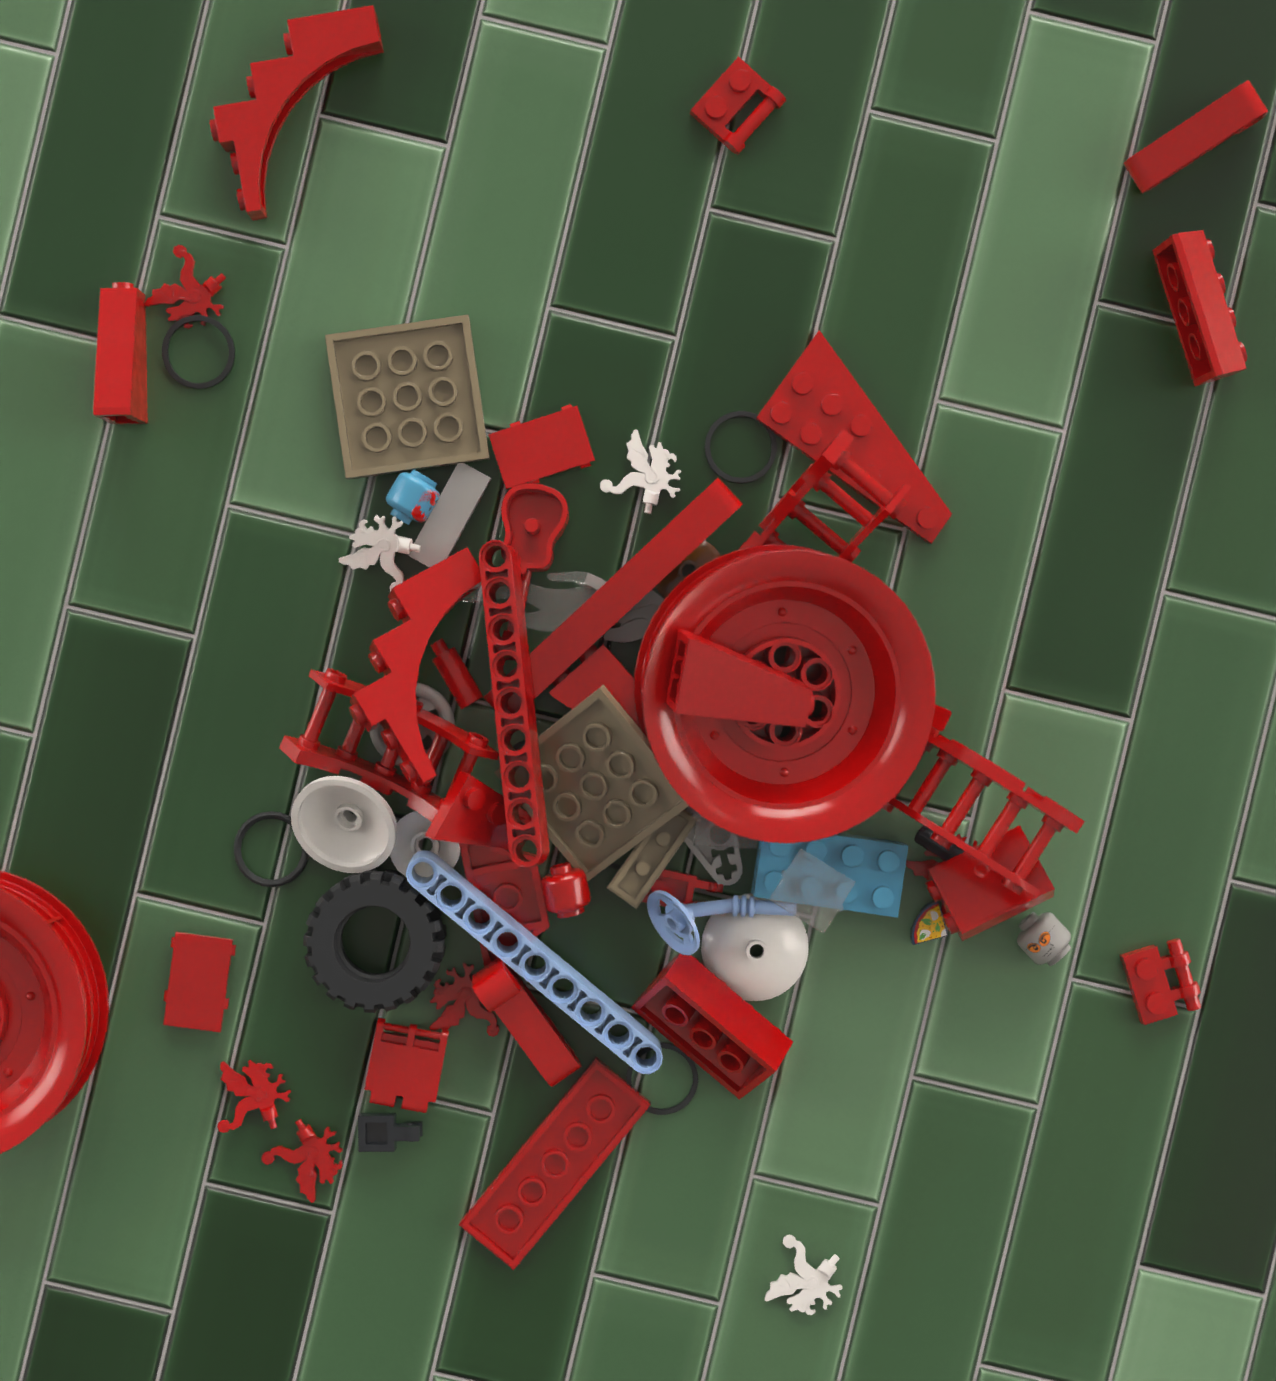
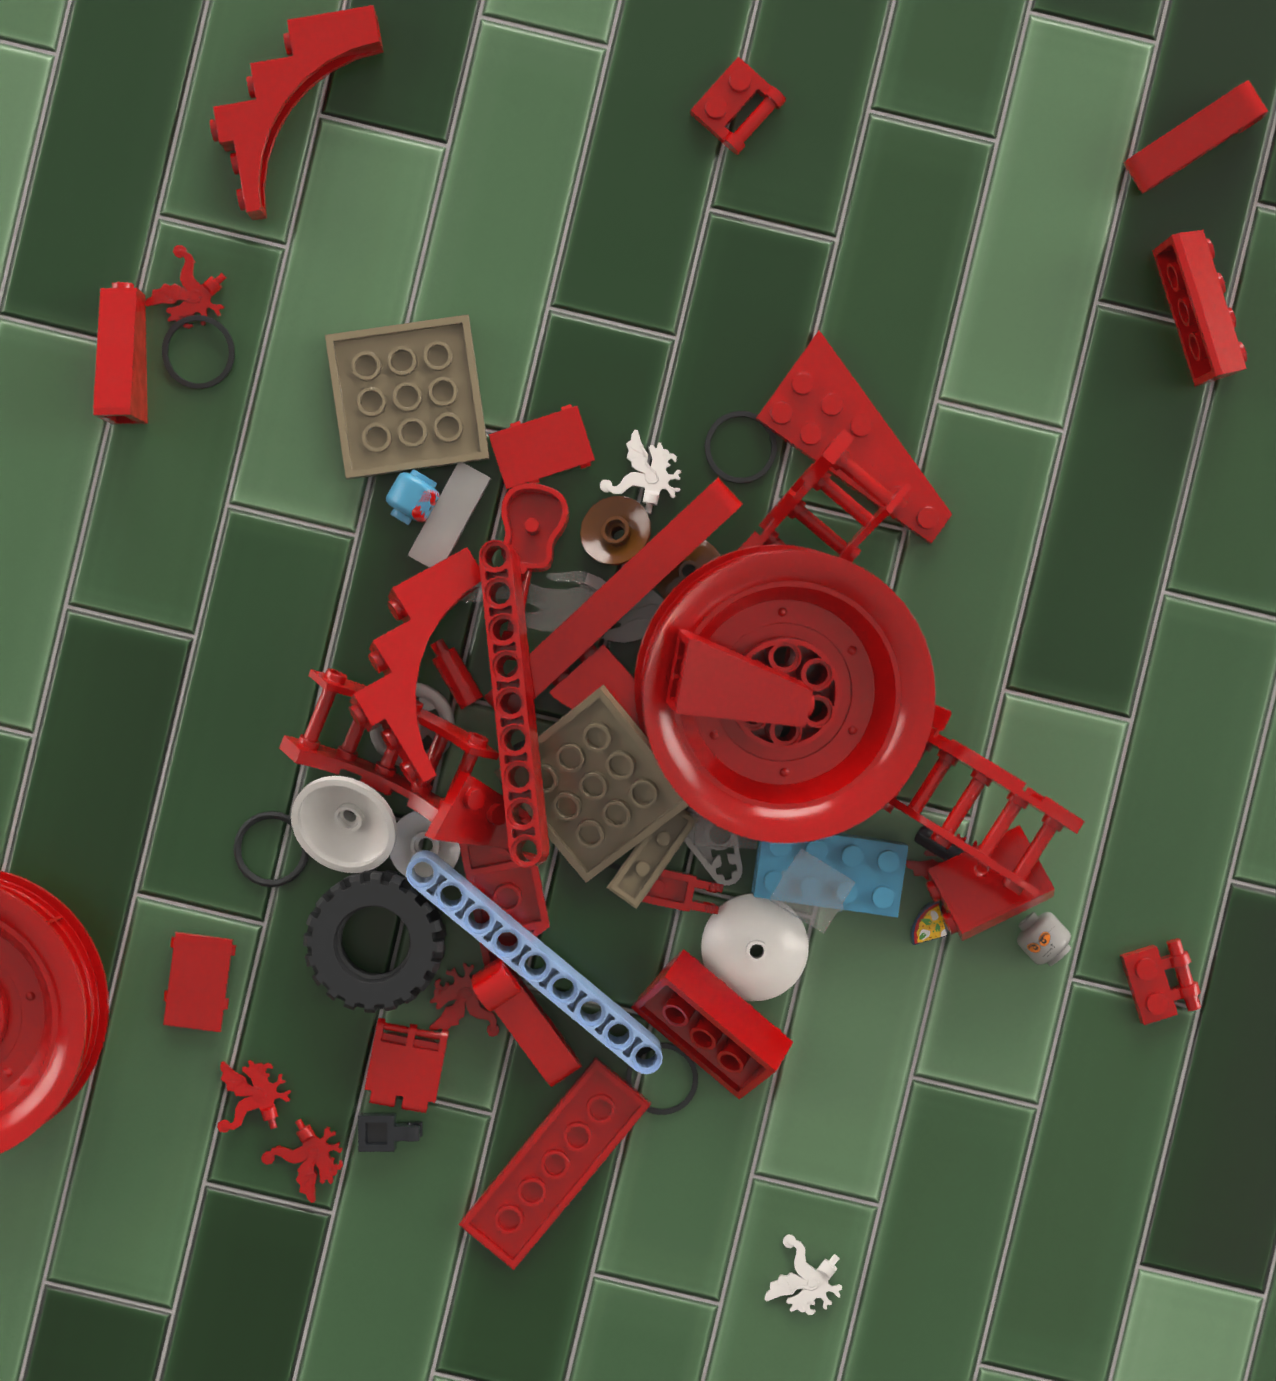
white piece [339,515,421,591] -> none
red head [541,862,591,918] -> none
light blue dish [647,890,796,955] -> none
none -> reddish brown dish [580,496,651,565]

